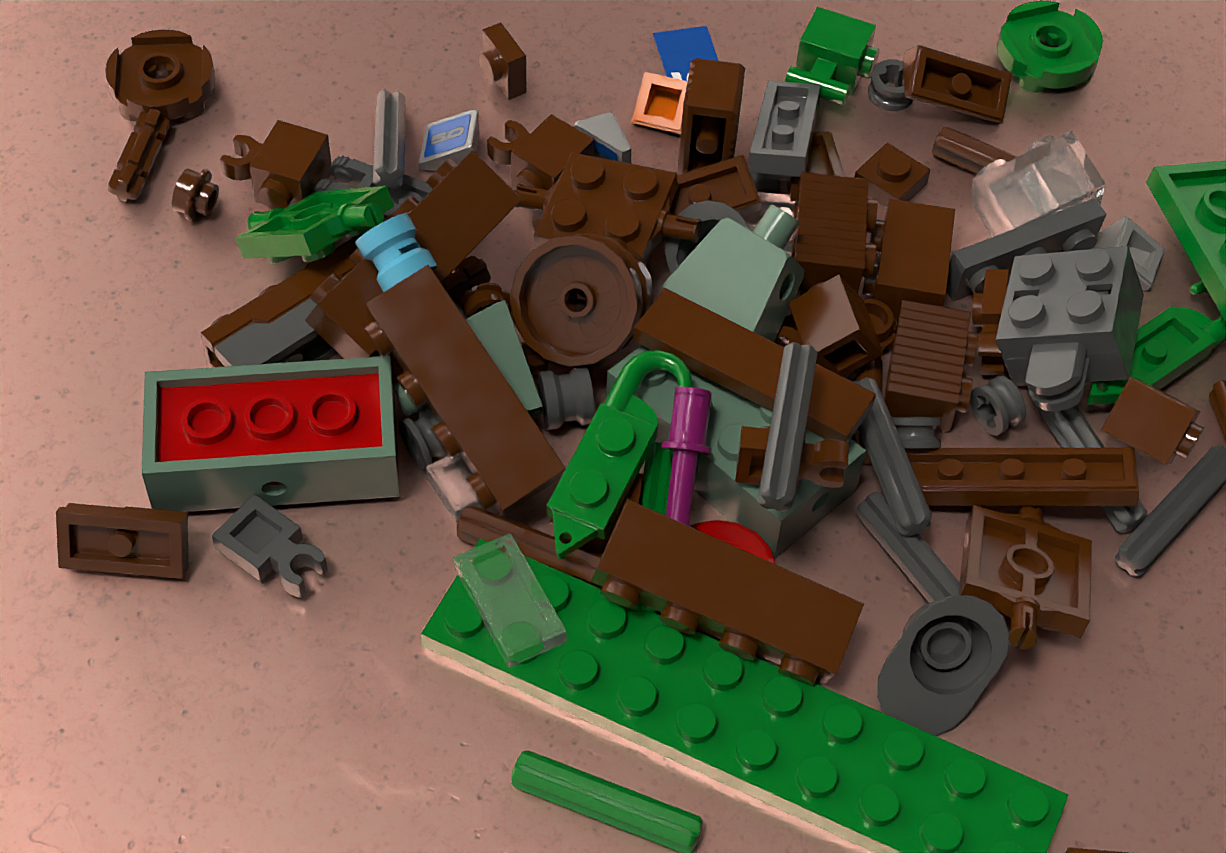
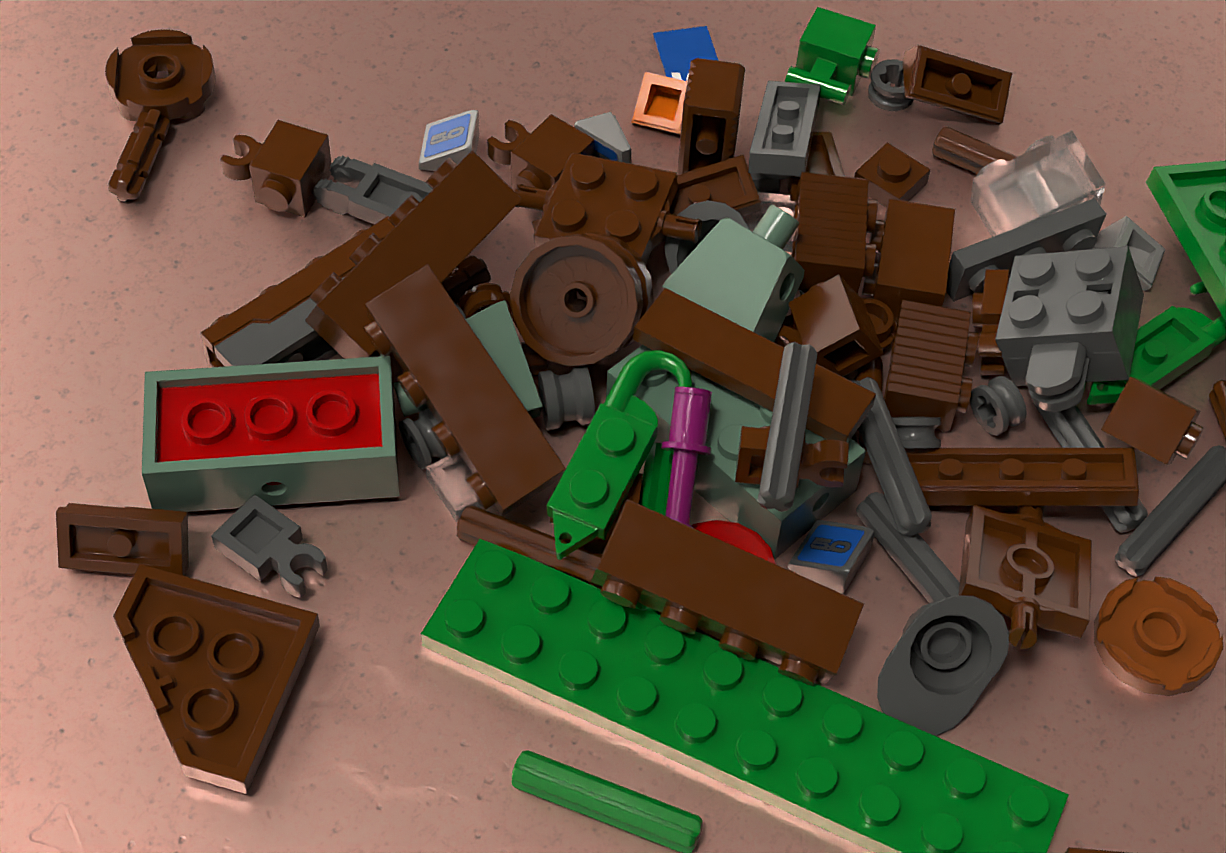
reddish brown plate [172,168,219,221] -> none
green plate [235,186,394,263] -> none
medium azure wheel [355,213,438,292] -> none
dark grey axle [373,89,405,191] -> none
clear tile [453,533,567,668] -> none
reddish brown plate [479,22,527,100] -> none
green plate [997,0,1103,93] -> none
none -> reddish brown plate [113,564,320,794]
none -> slope [787,520,875,594]
none -> dark orange tile [1094,576,1223,696]

